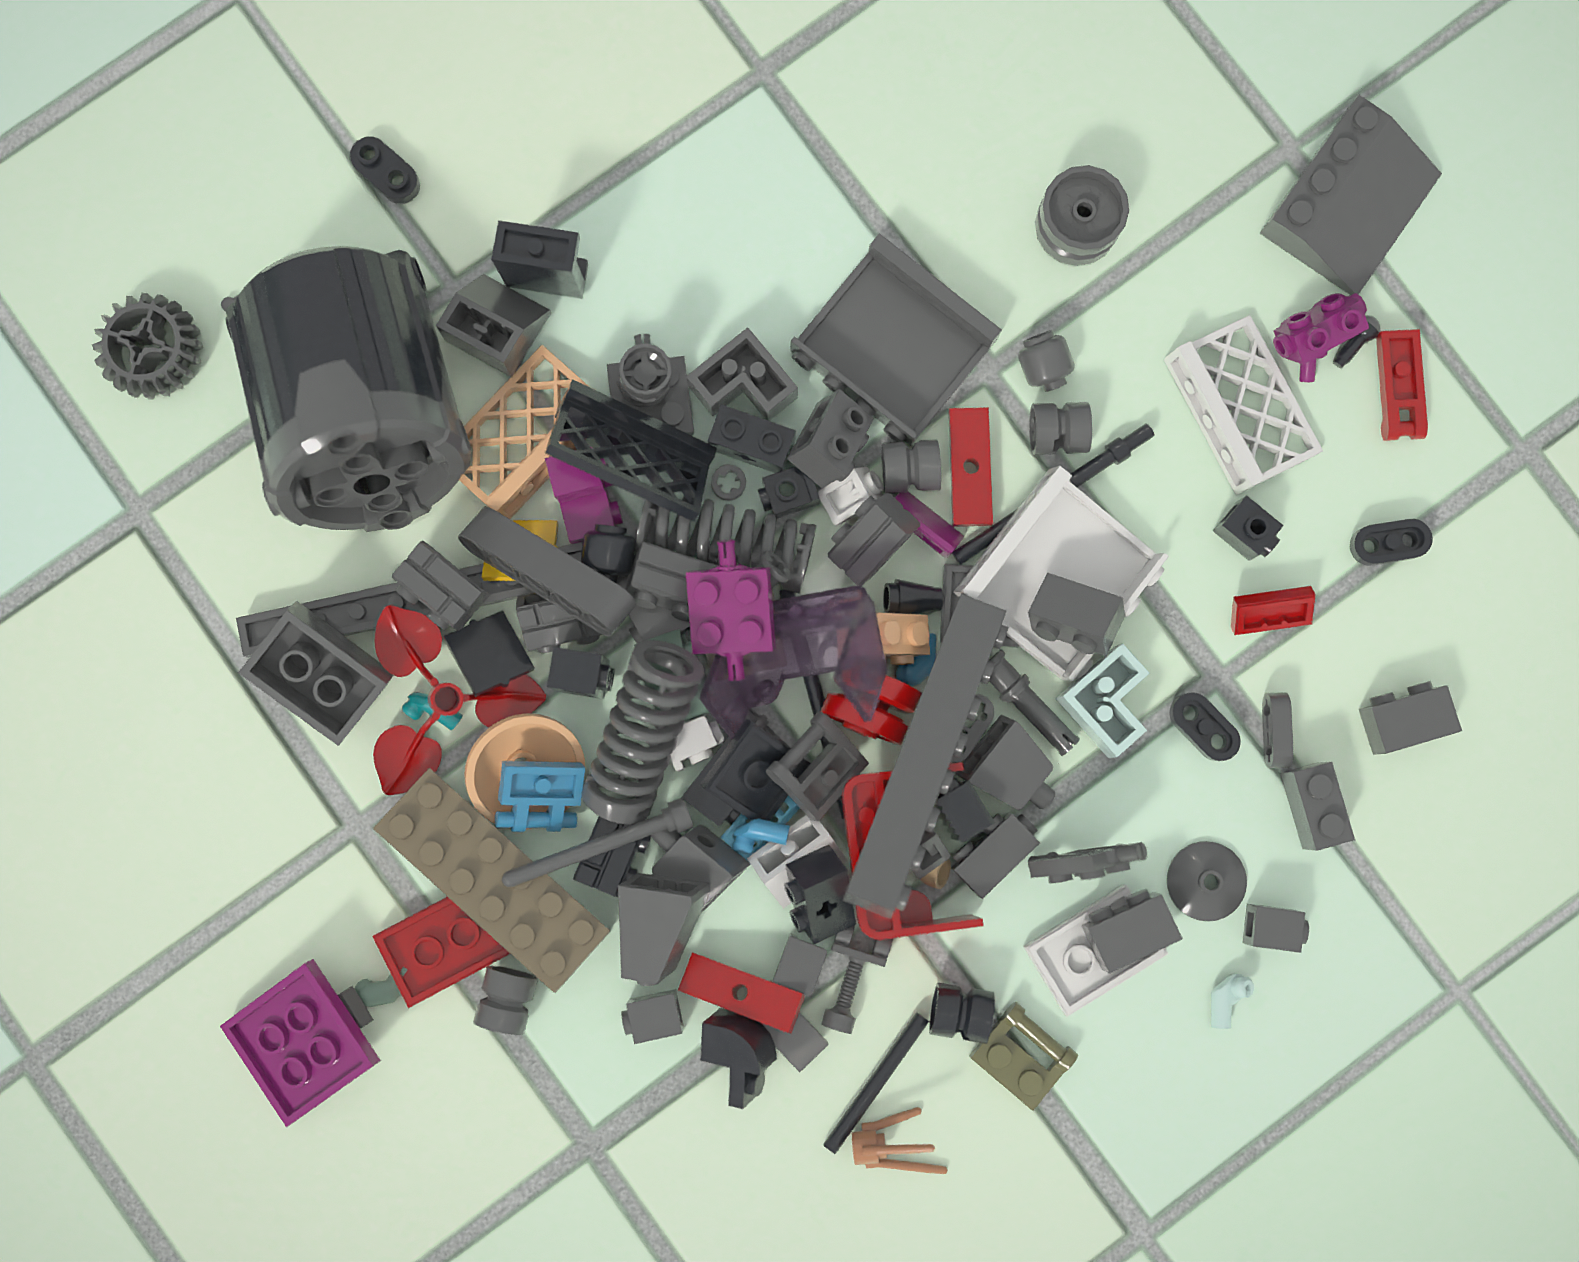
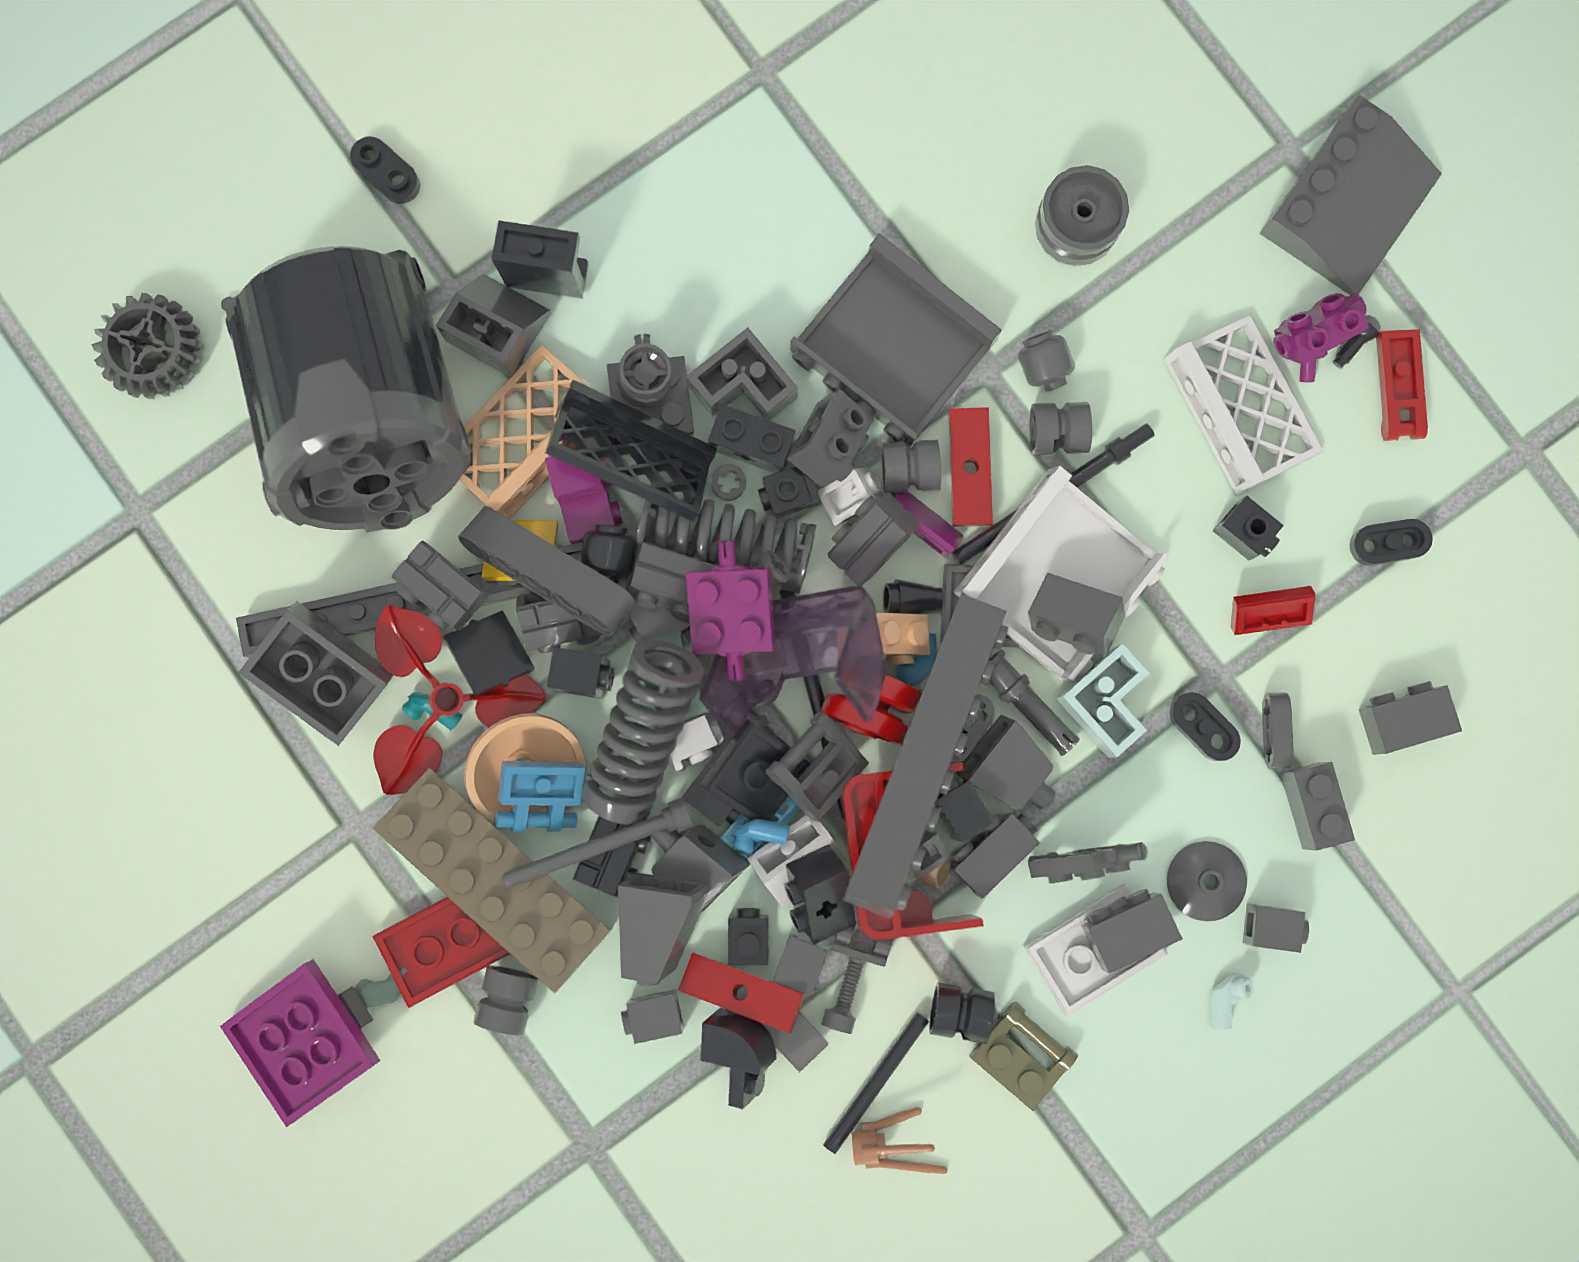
none -> black bracket [728,908,769,965]

